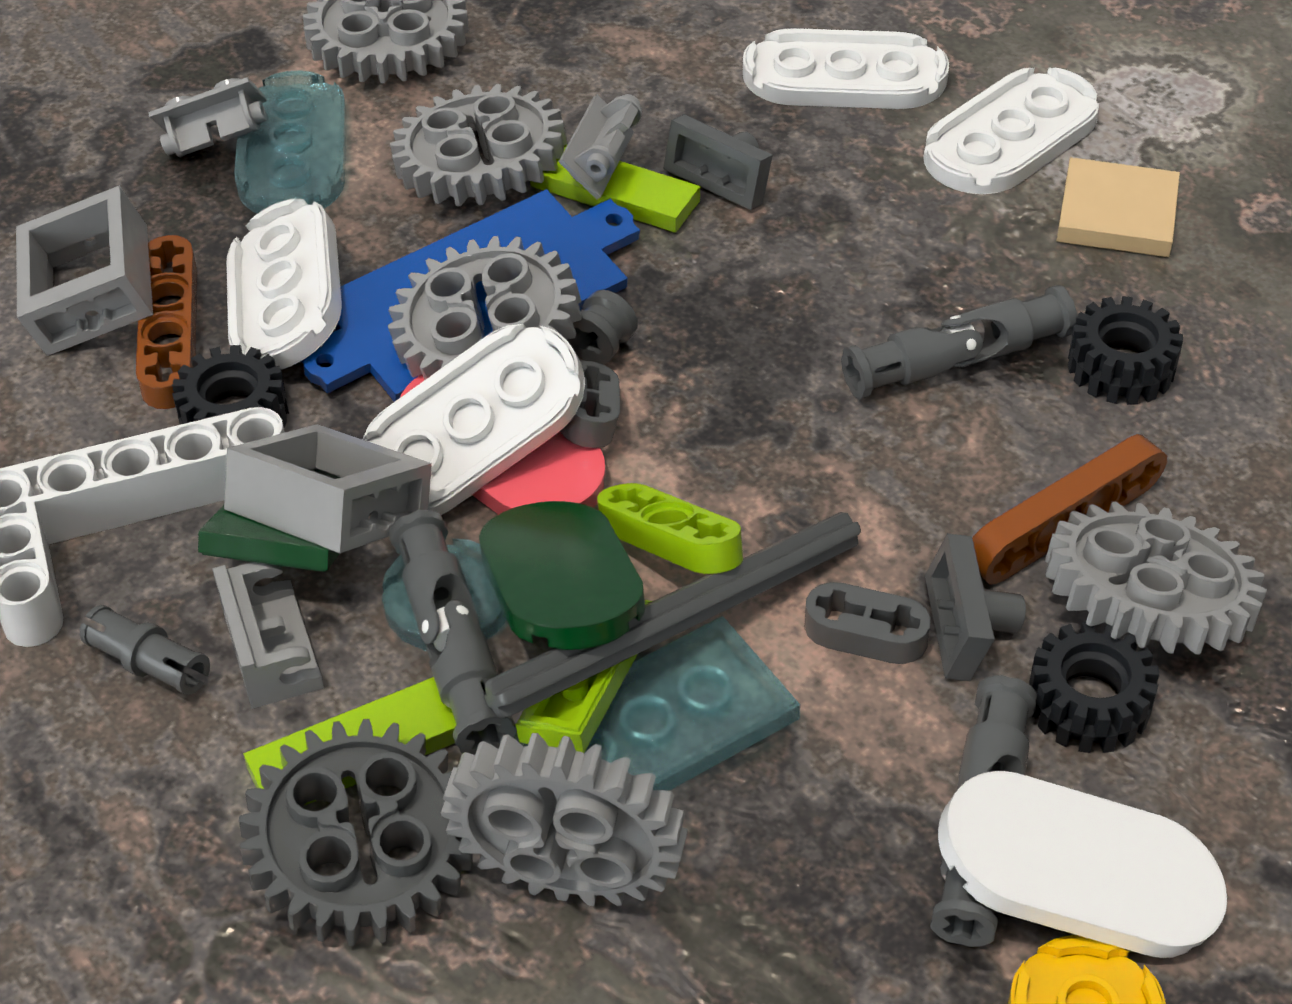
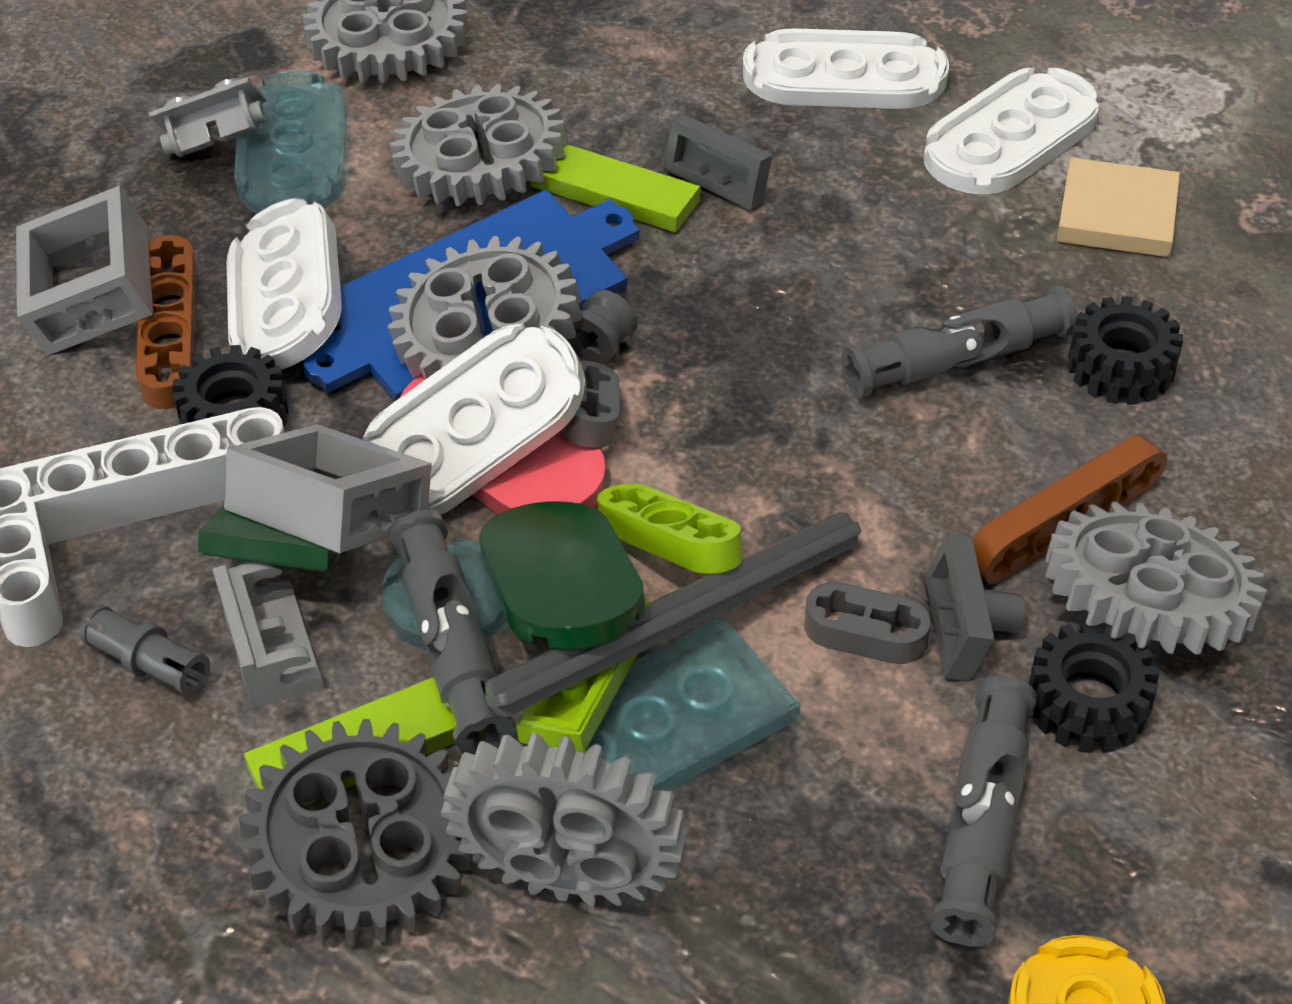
light grey hinge [559,94,642,199] -> none
white tile [938,771,1227,958] -> none

